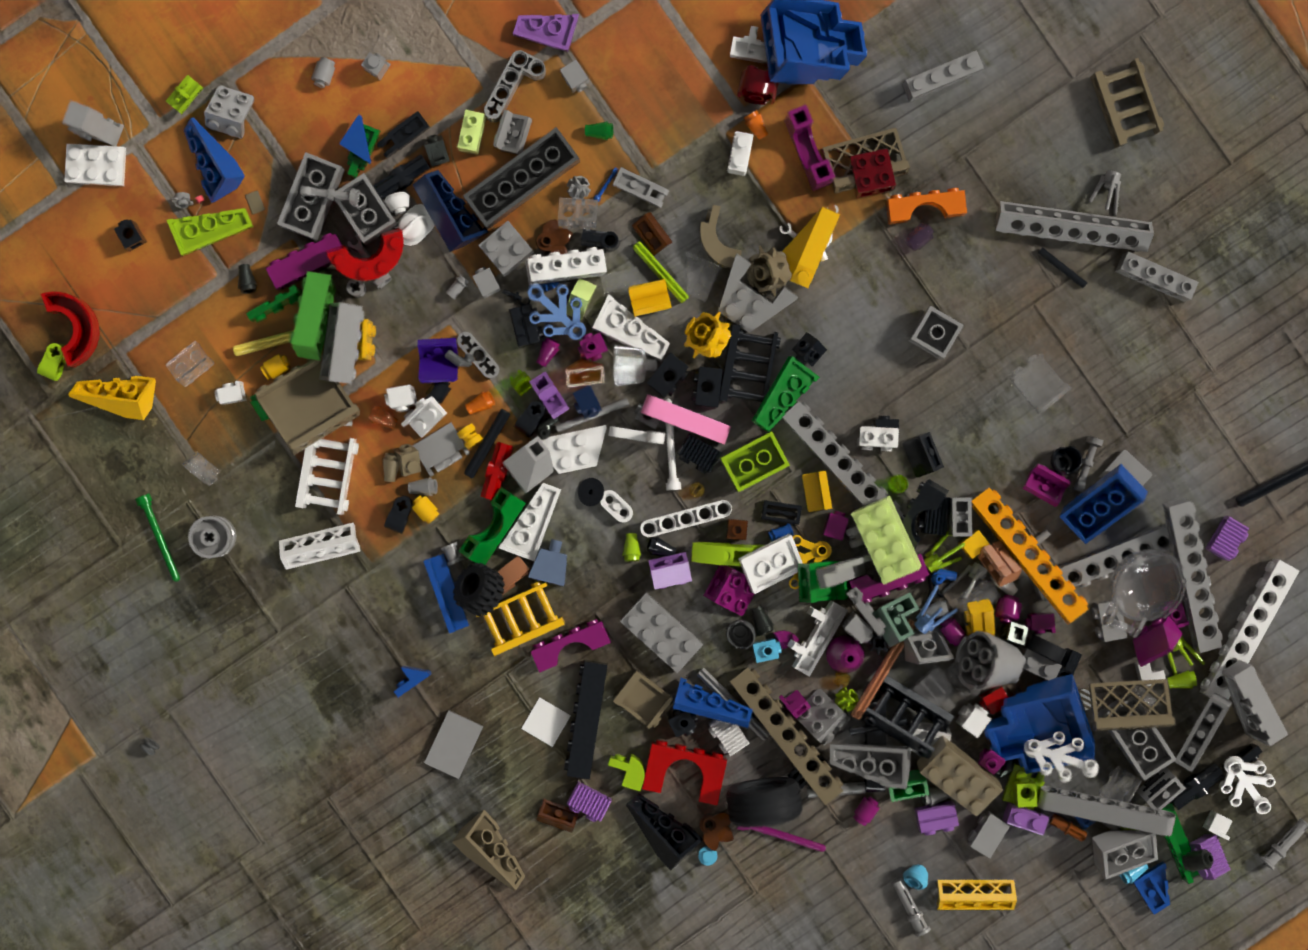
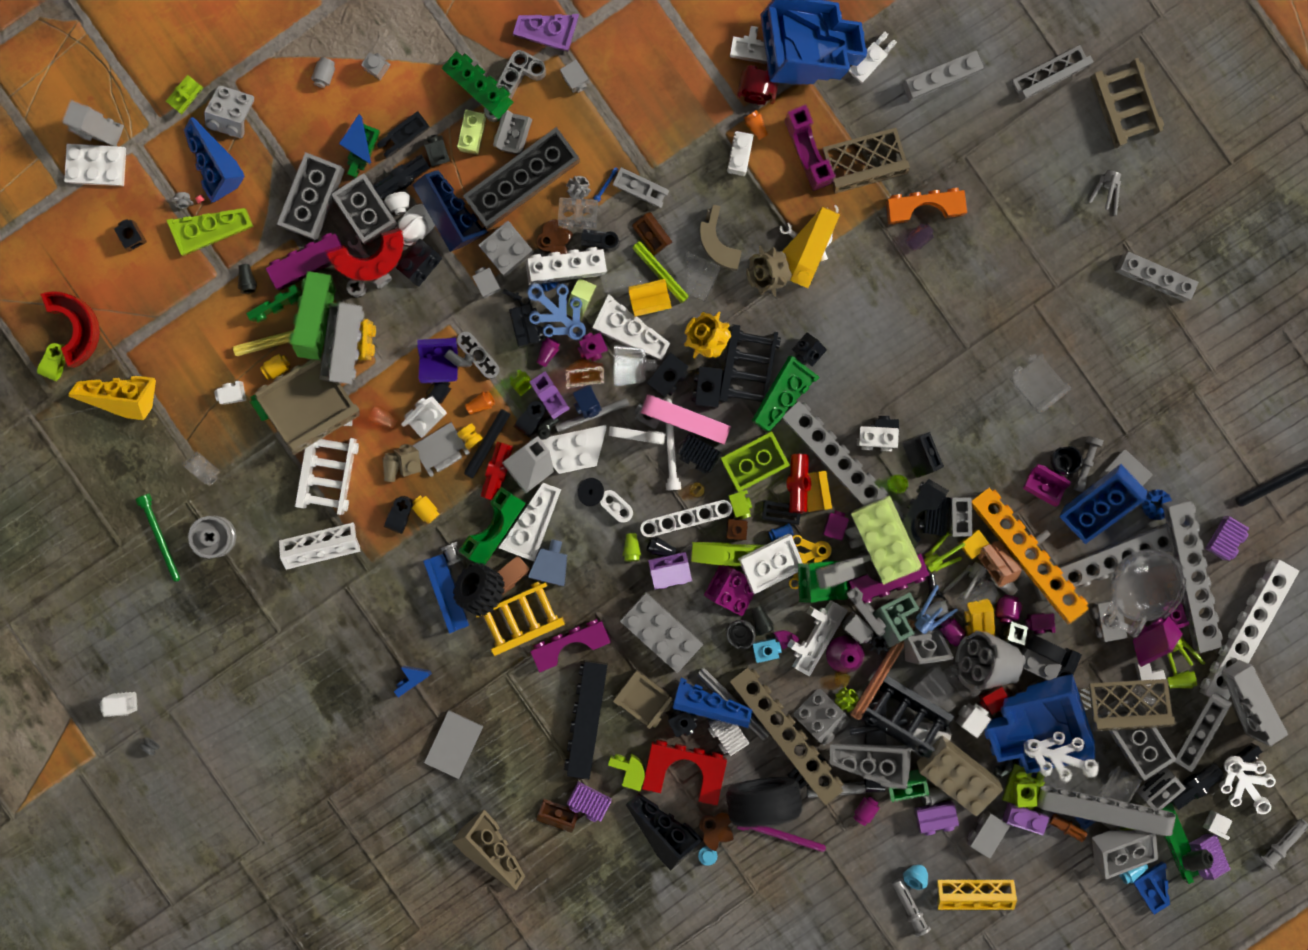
clear bracket [165,341,214,387] -> none
dark tan sticker [245,190,265,214] -> none
light grey piece [300,186,360,206] -> none
white brick [385,385,417,412] -> none
light grey cone [408,477,438,496] -> none
light grey pin [446,275,469,300] -> none
white sticker [521,697,571,747] -> none
green cone [585,121,614,141] -> none
light grey wing [718,254,798,333] -> none
magenta panel [779,690,811,719] -> none
dark red bracket [850,149,896,199] -> none
light grey brick [908,306,964,360] -> none
blue arm [931,569,957,585] -> none
magenta bracket [978,748,1005,775] -> none
light grey brick [995,201,1154,252] -> none
black bar [1038,247,1088,288] -> none
none -> white brick [100,692,137,717]
none -> black bracket [396,239,442,287]
none -> green brick [442,51,514,120]
none -> lime brick [728,490,752,520]
none -> red piece [786,454,812,513]
none -> white hinge [848,32,897,84]
none -> light grey fence [1012,45,1094,101]
none -> blue gear [1142,489,1172,520]

